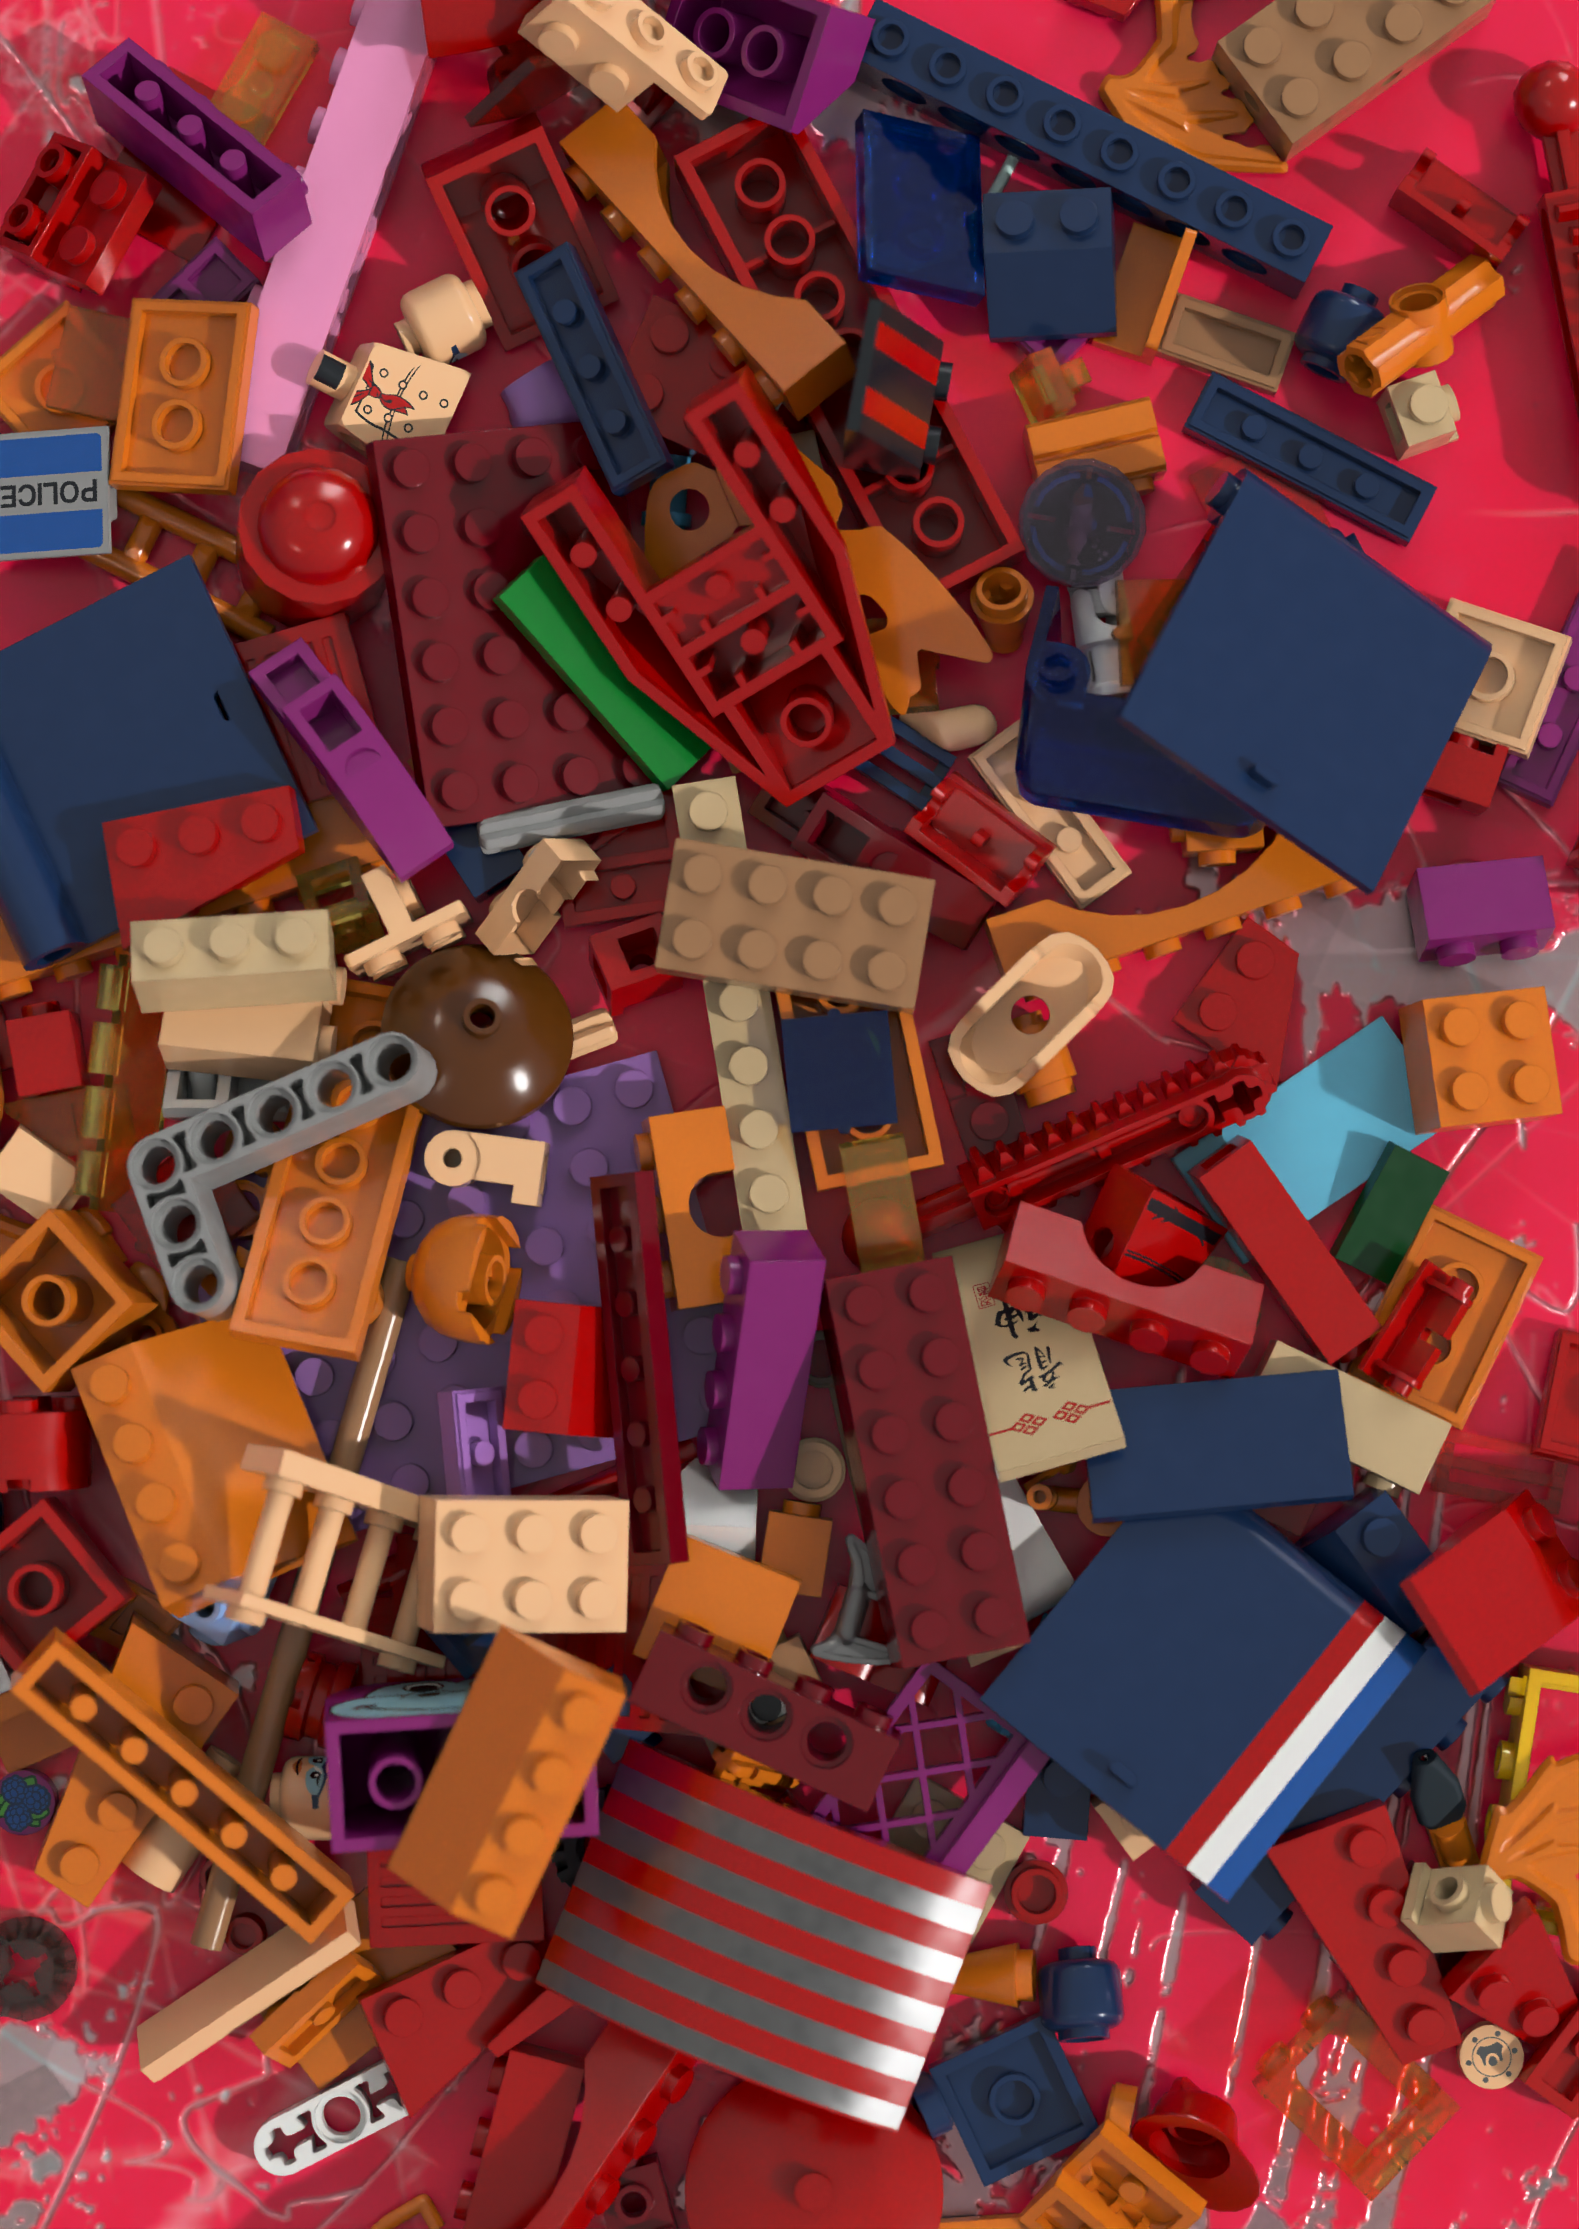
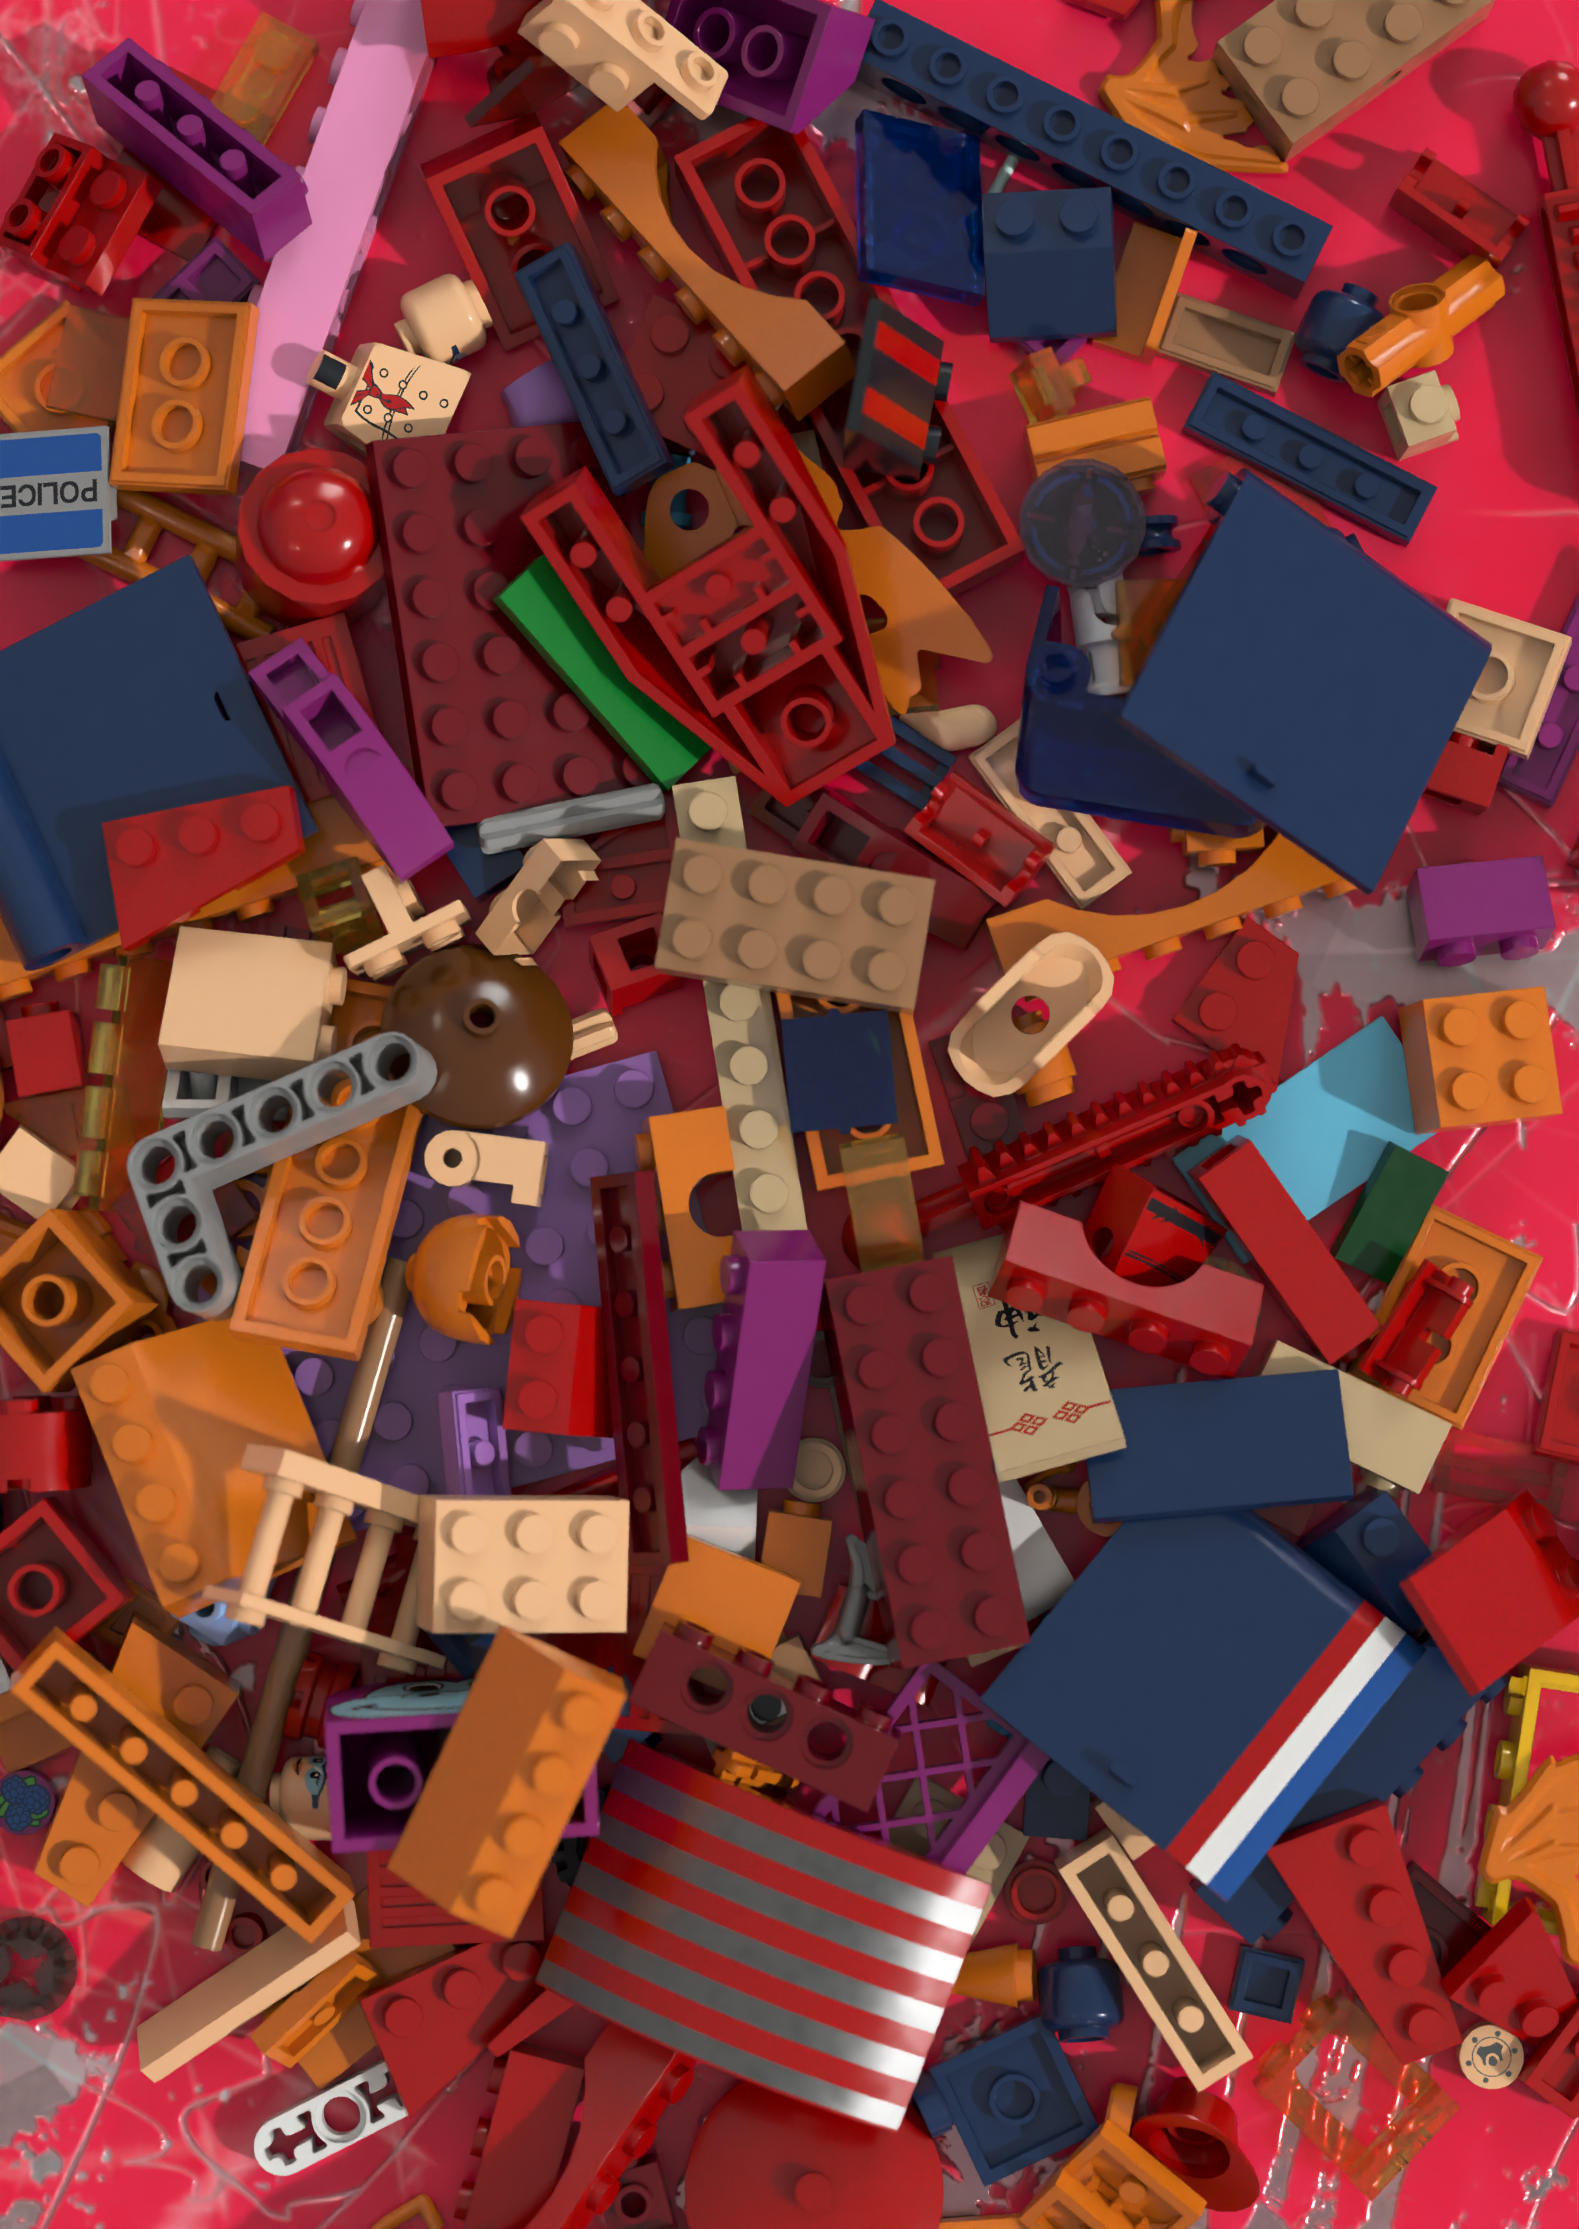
tan brick [130,909,337,1013] -> none
orange cone [970,567,1034,654] -> none
tan brick [1400,1862,1513,1953] -> none
black piece [1410,1749,1479,1868] -> none
none -> light nougat brick [1054,1826,1253,2092]
none -> dark blue bush [1122,515,1181,557]
none -> dark blue tile [1226,1943,1305,2024]

